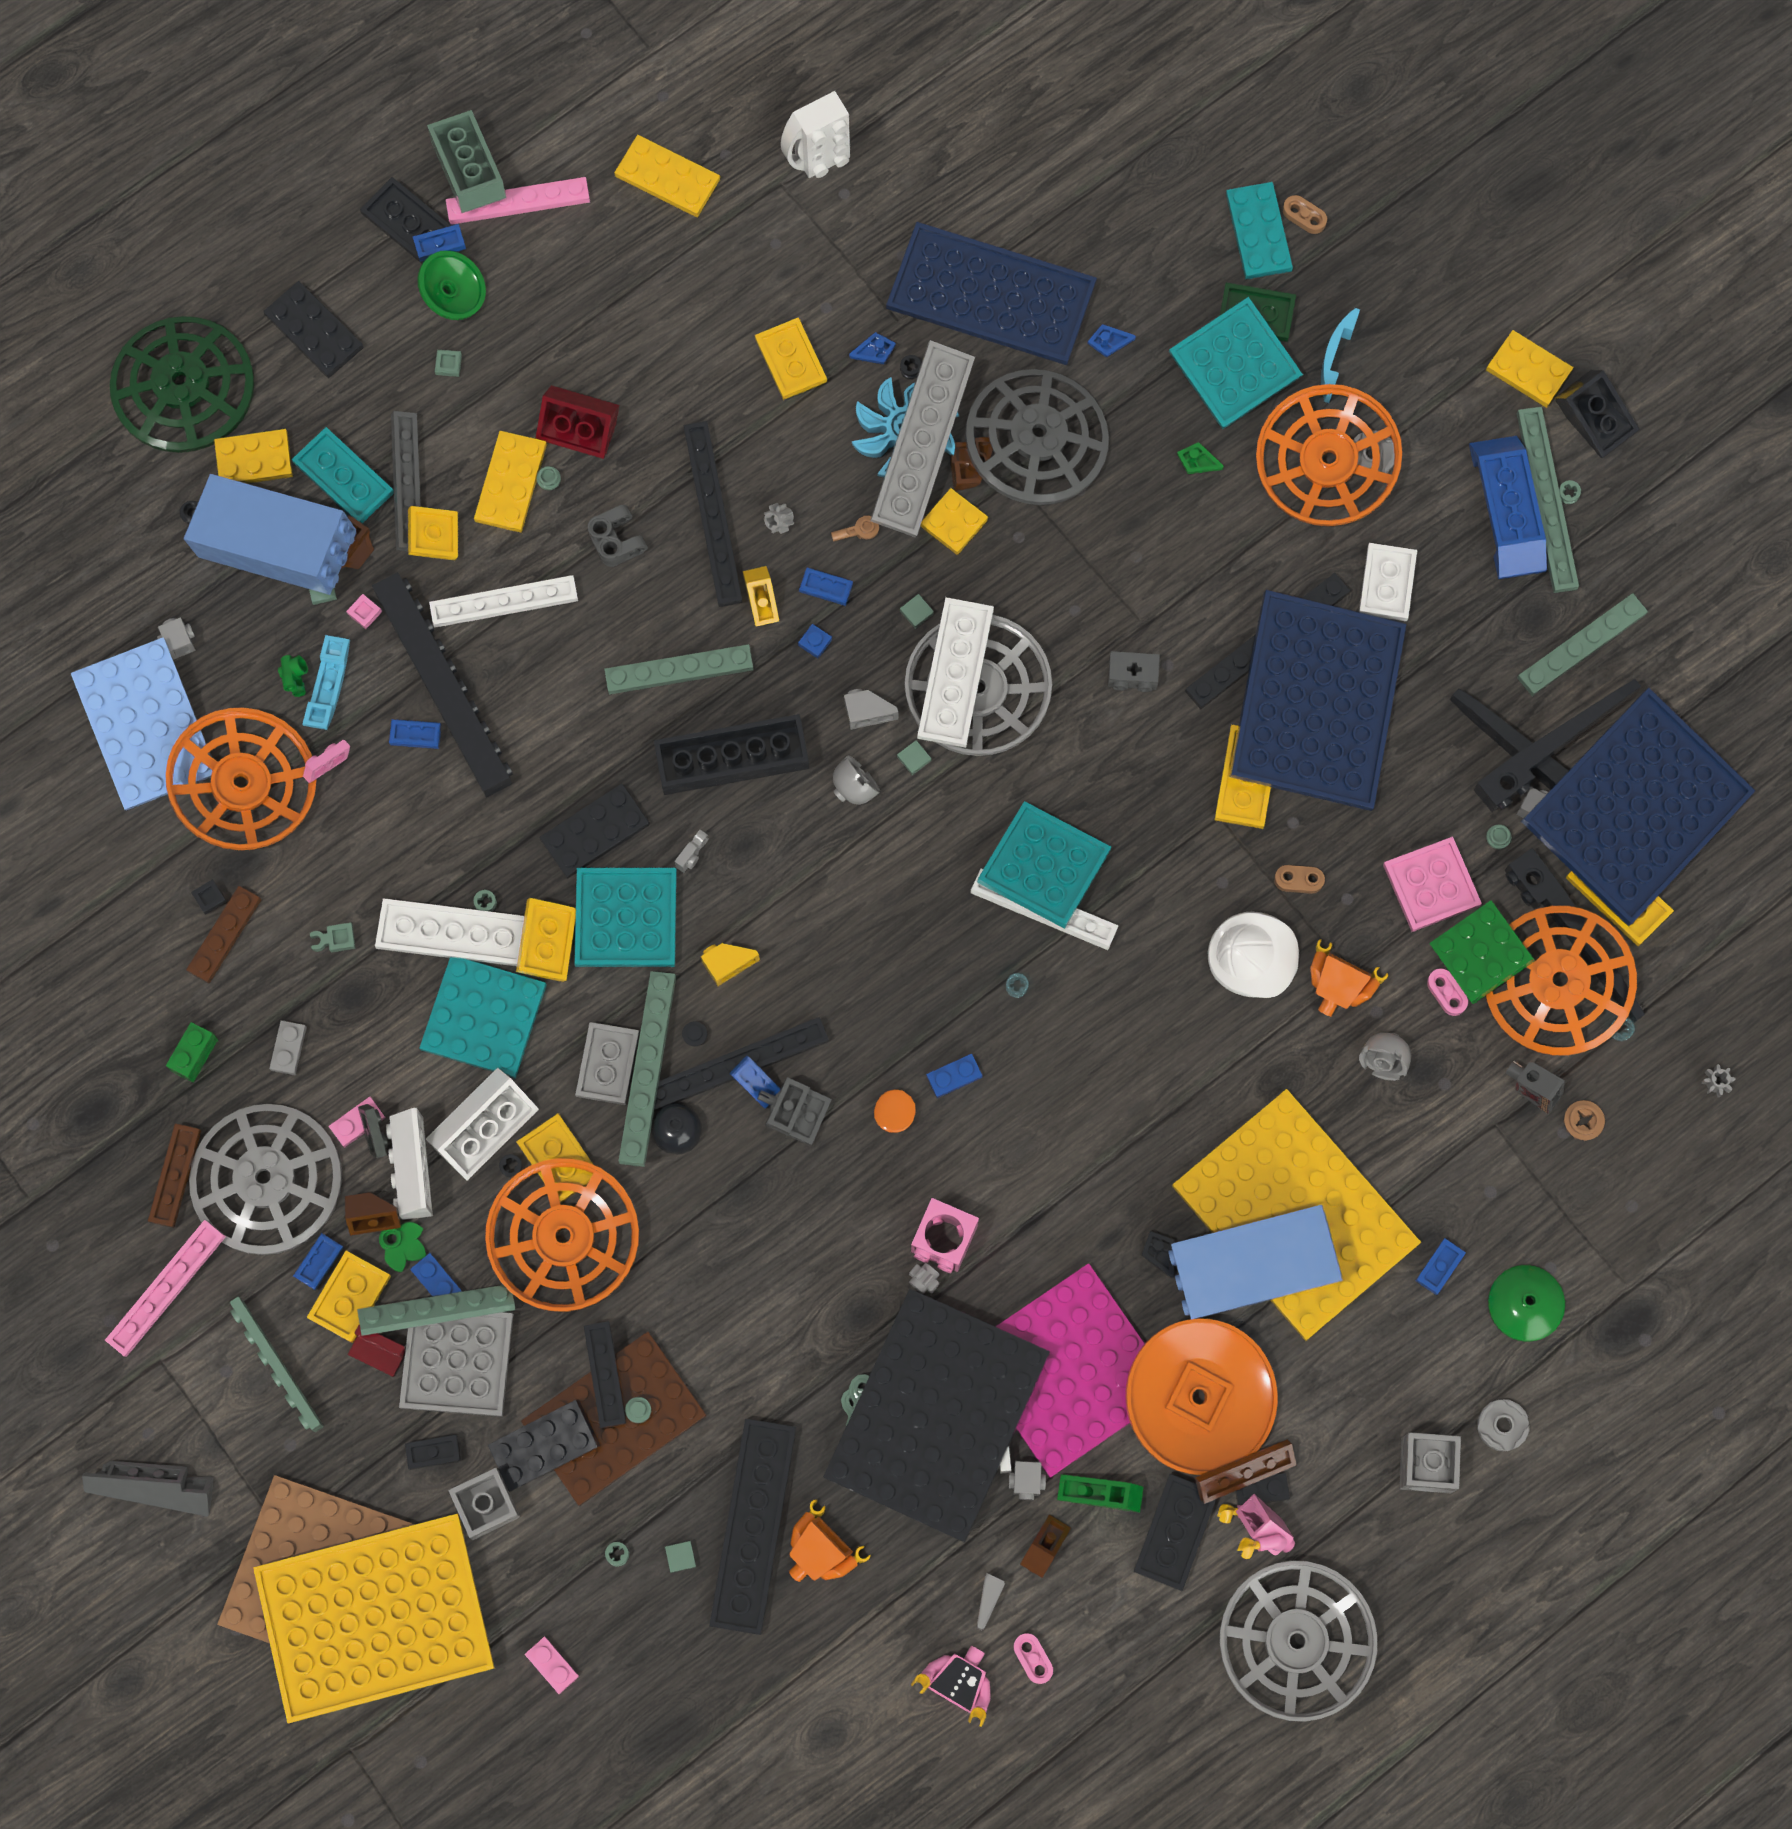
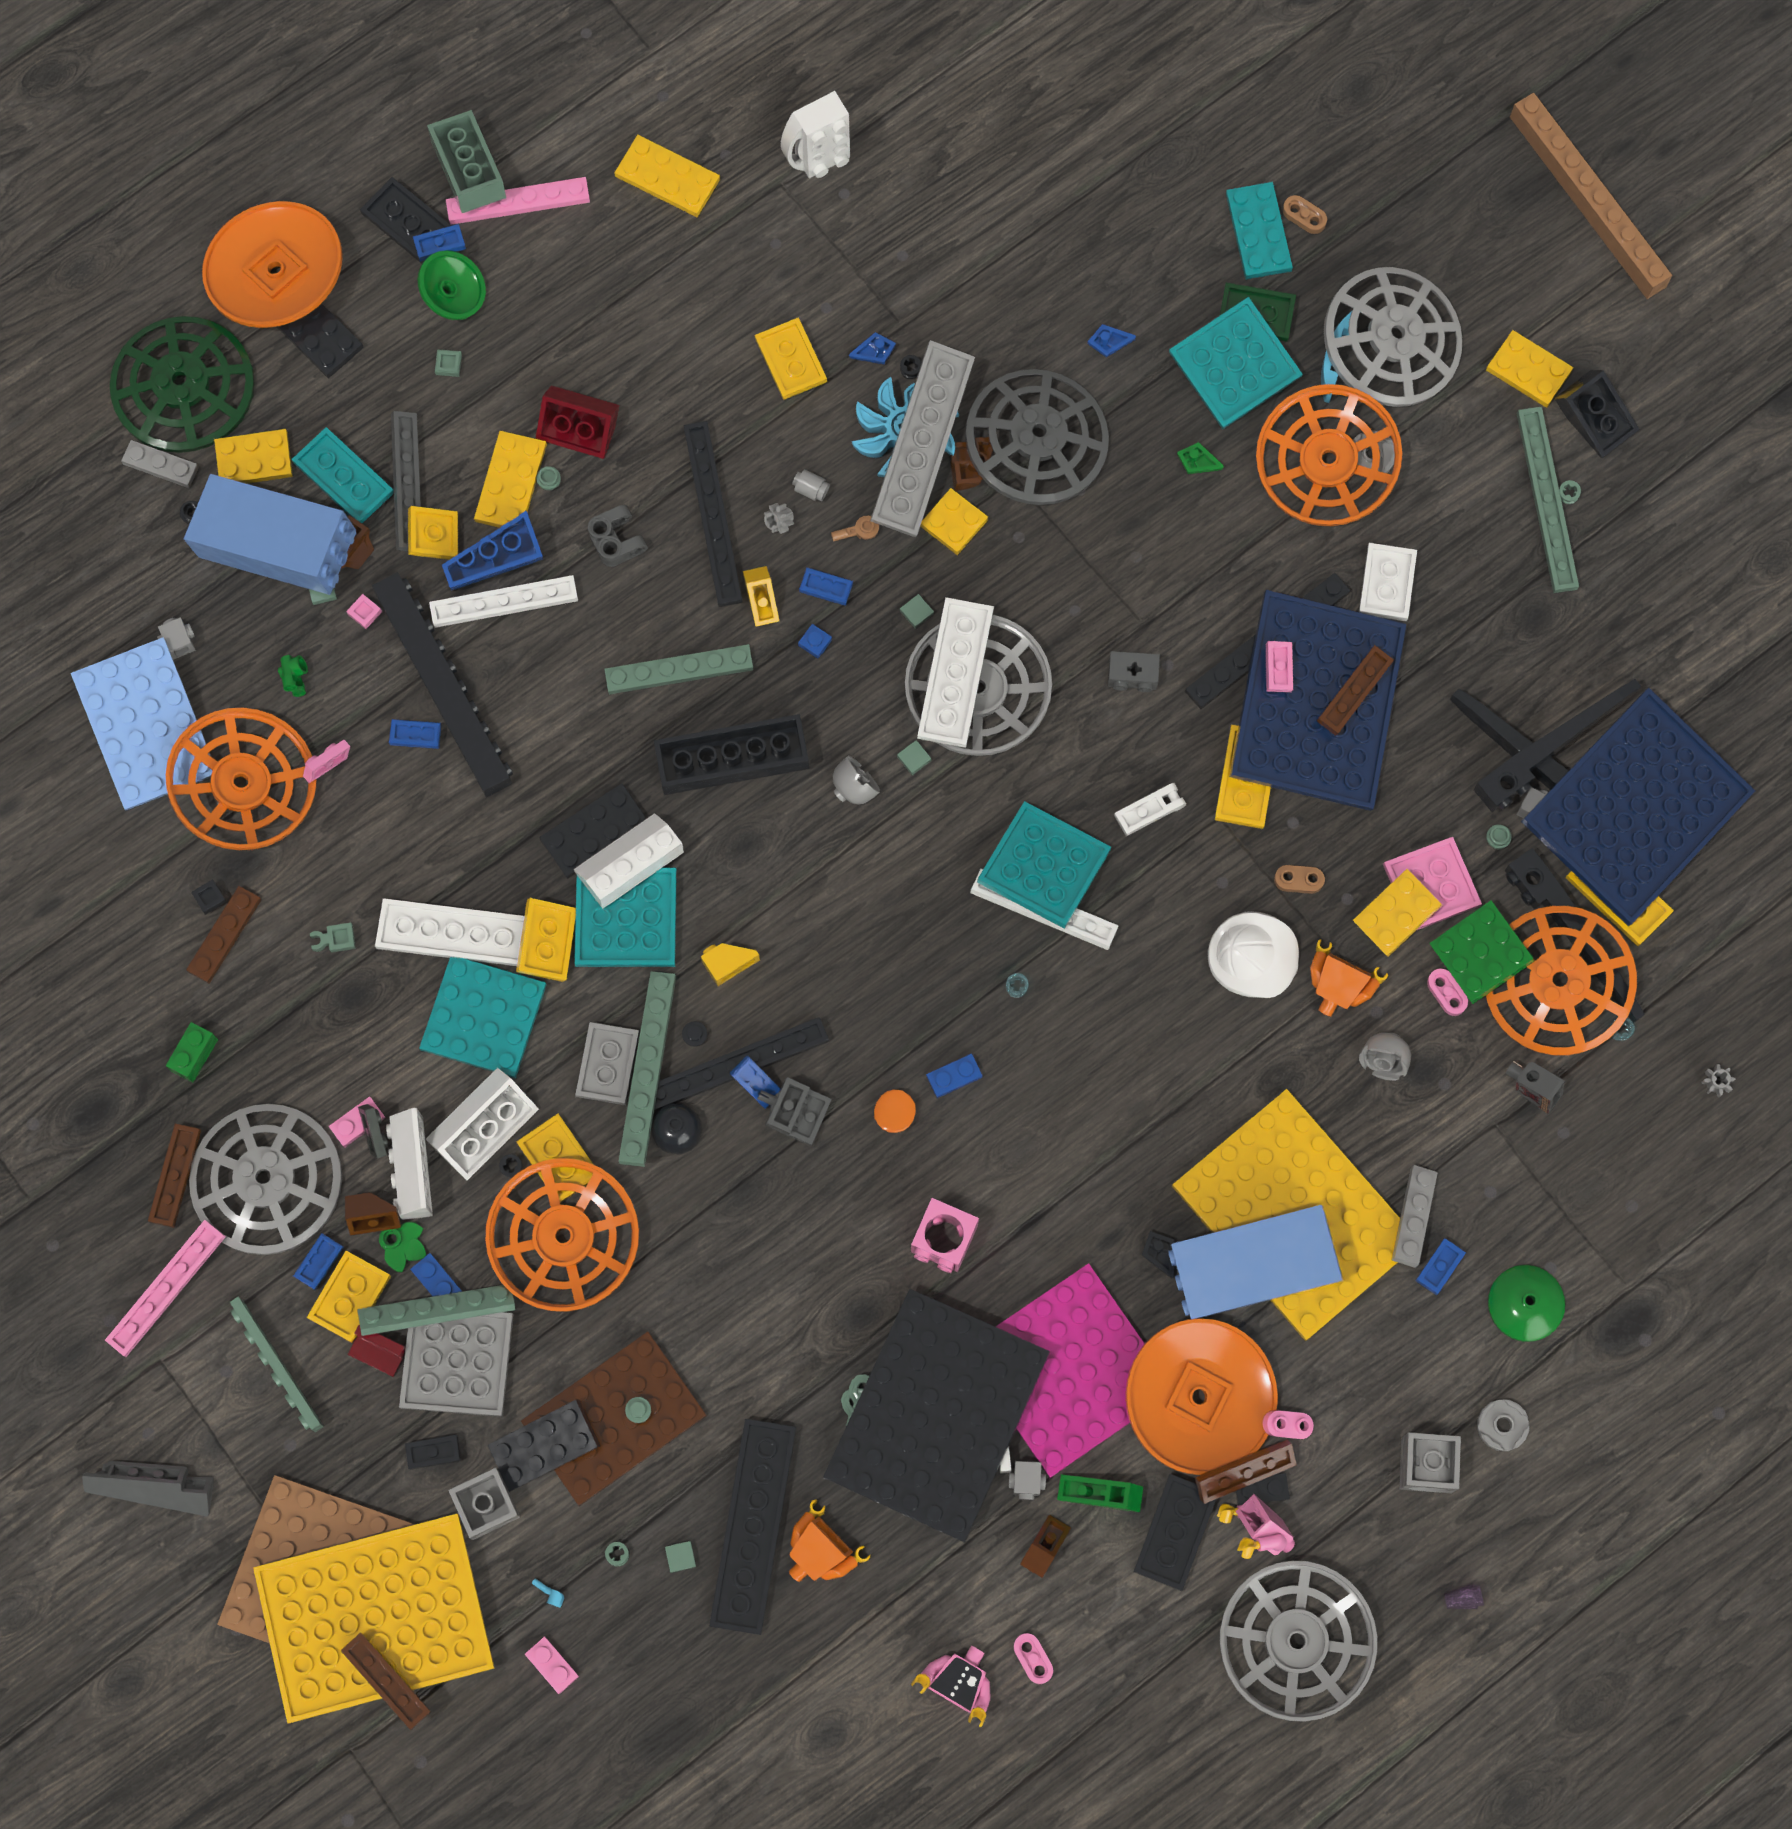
light grey plate [269,1021,307,1075] -> none
medium azure slope [303,635,350,730] -> none
sand green bush [473,890,497,912] -> none
black plate [584,1321,626,1429] -> none
light grey plate [675,830,709,873] -> none
light grey slope [844,689,898,730] -> none
dark blue plate [886,222,1097,365] -> none
light grey gear [909,1263,940,1294] -> none
light grey slope [977,1573,1005,1631] -> none
blue slope [1469,436,1547,579] -> none
sand green plate [1517,593,1648,697] -> none
medium nougat gear [1563,1100,1605,1141] -> none
none -> light grey plate [121,440,199,488]
none -> orange dish [202,201,343,328]
none -> reddish brown plate [341,1632,432,1730]
none -> blue wedge [442,511,543,591]
none -> medium azure hand [532,1578,564,1608]
none -> white slope [574,813,684,909]
none -> light grey brick [792,469,830,501]
none -> white plate [1114,783,1186,836]
none -> bright pink plate [1263,1410,1313,1439]
none -> bright pink plate [1266,641,1293,692]
none -> reddish brown plate [1316,645,1394,736]
none -> light grey dish [1324,267,1462,407]
none -> yellow plate [1353,869,1442,957]
none -> light grey plate [1392,1165,1438,1268]
none -> clear purple cone [1444,1583,1484,1609]
none -> medium nougat brick [1510,93,1672,299]

